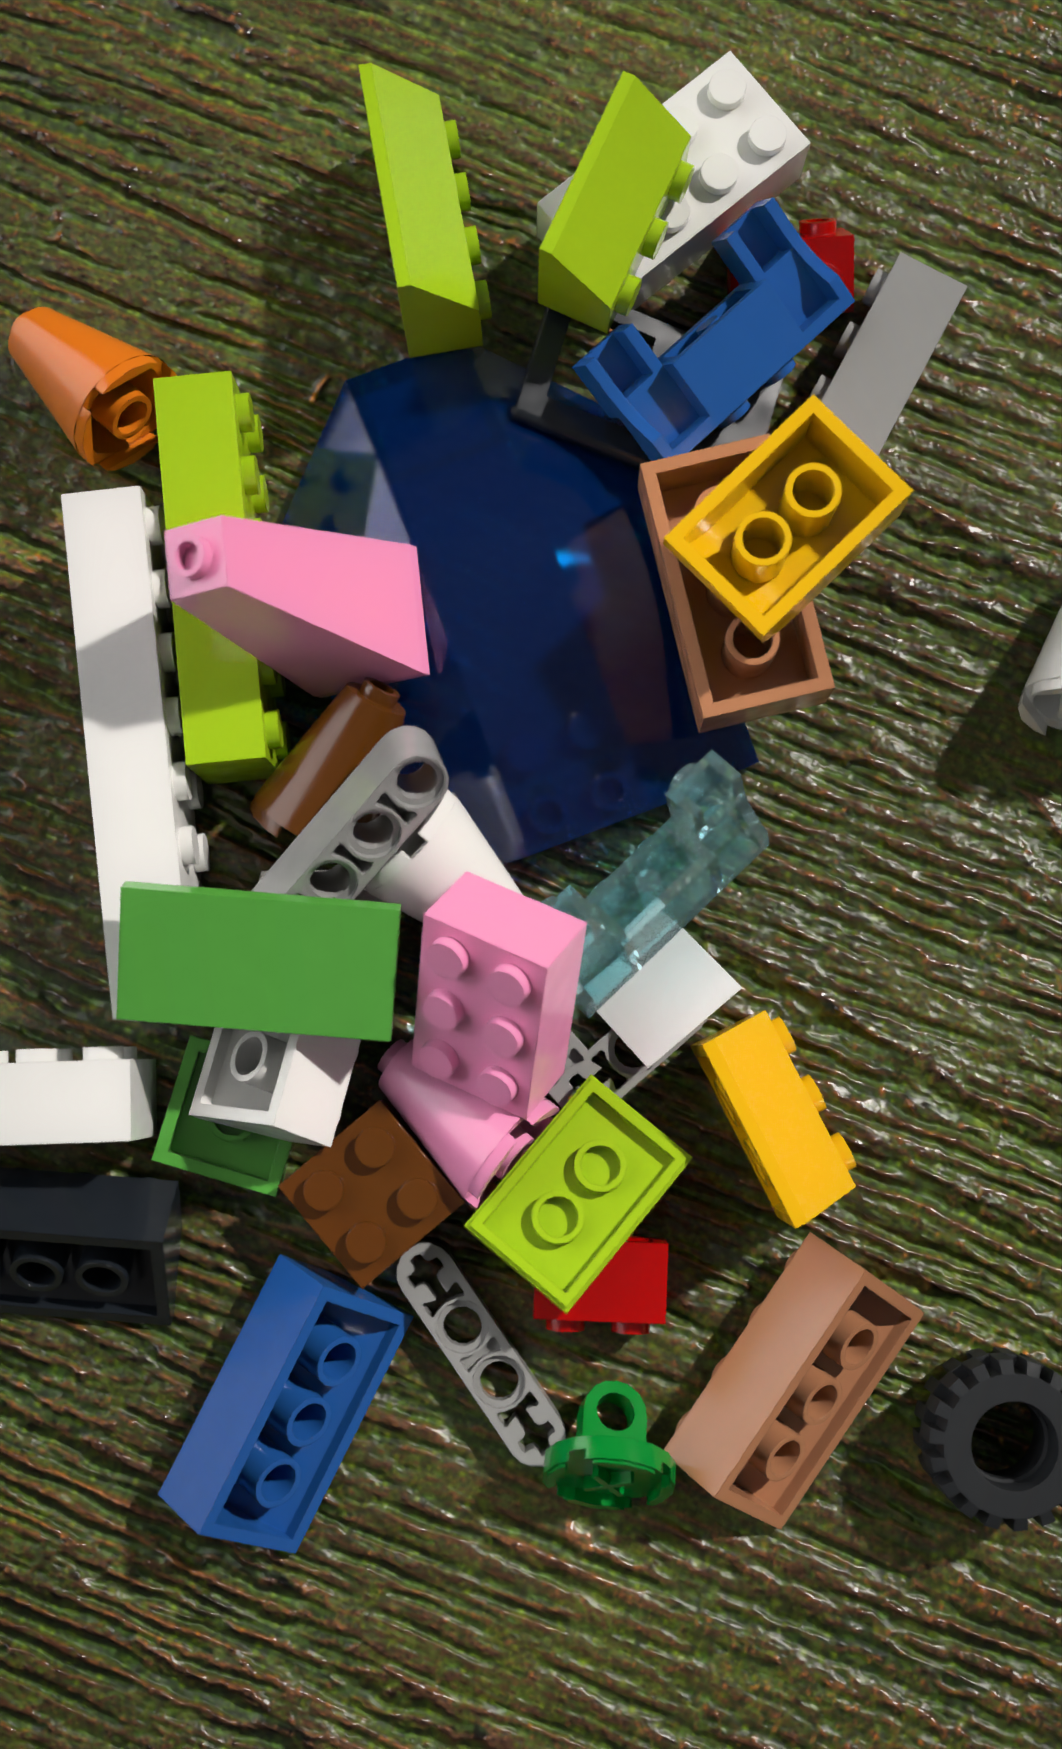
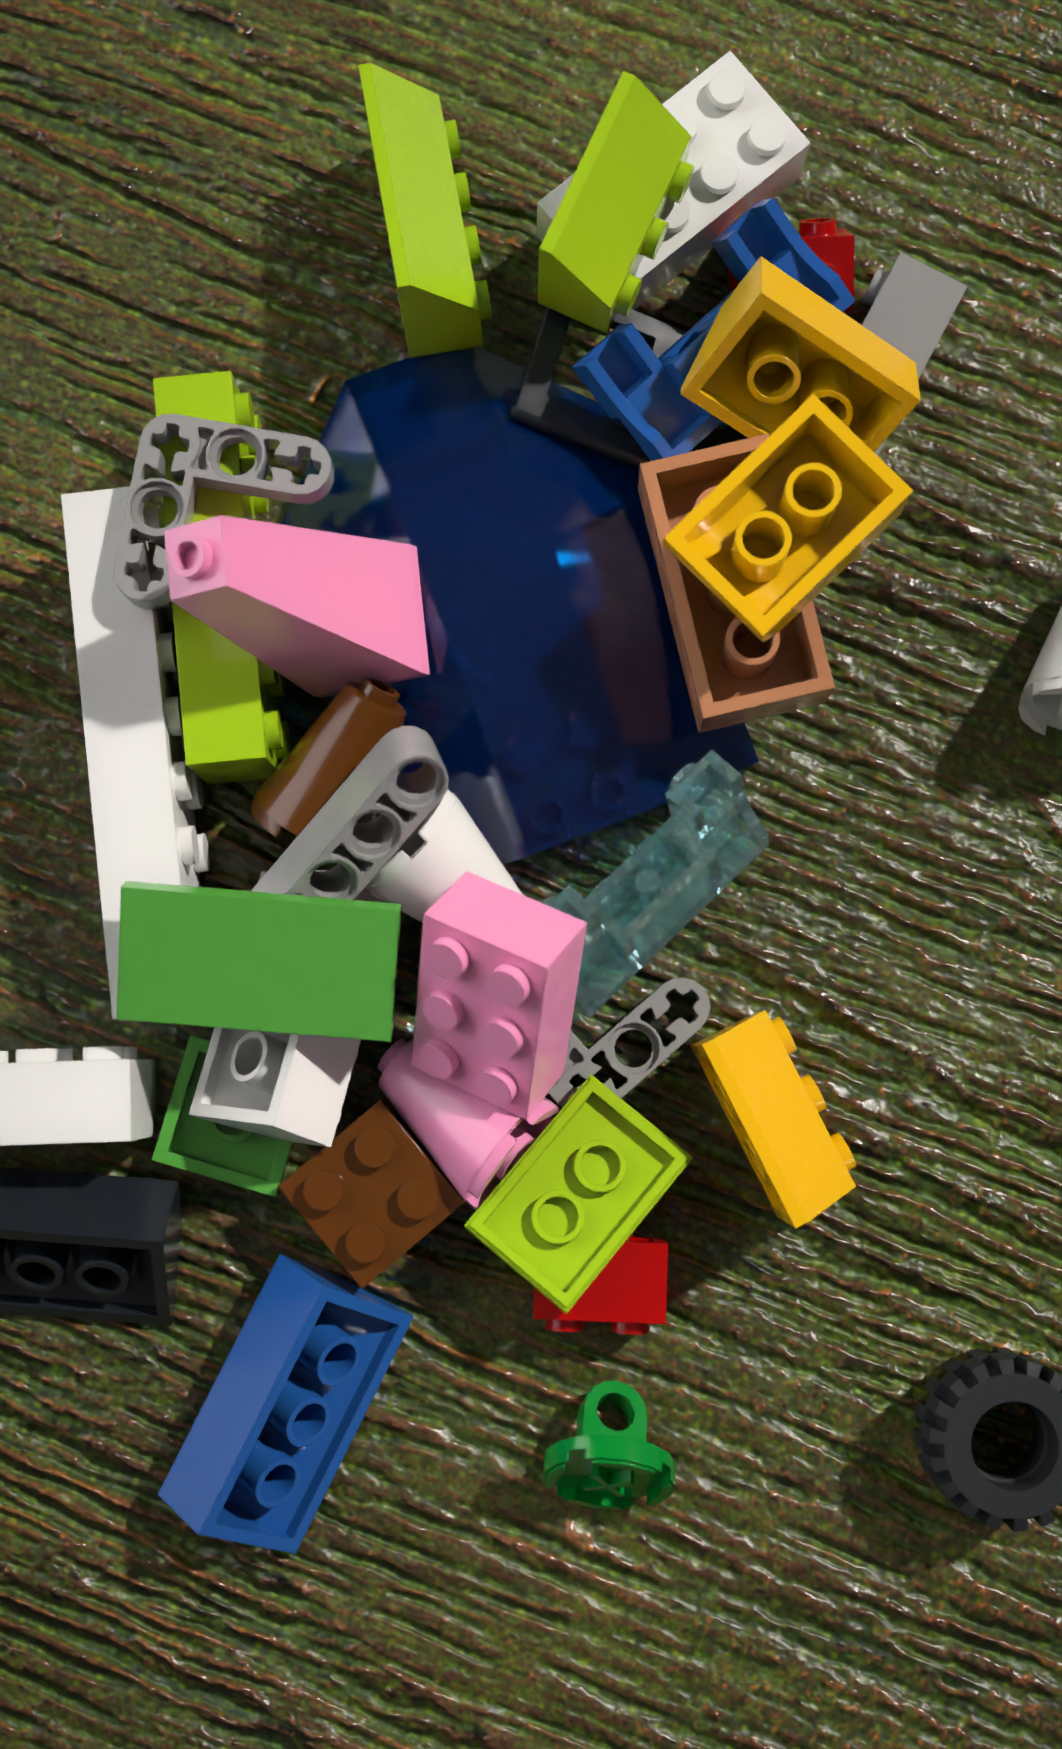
orange cone [8,307,177,471] -> none
light grey beam [397,1240,565,1467] -> none
white sticker [579,915,742,1068] -> none
nougat slope [664,1232,925,1530] -> none
none -> light grey beam [114,414,334,609]
none -> yellow slope [681,256,921,452]

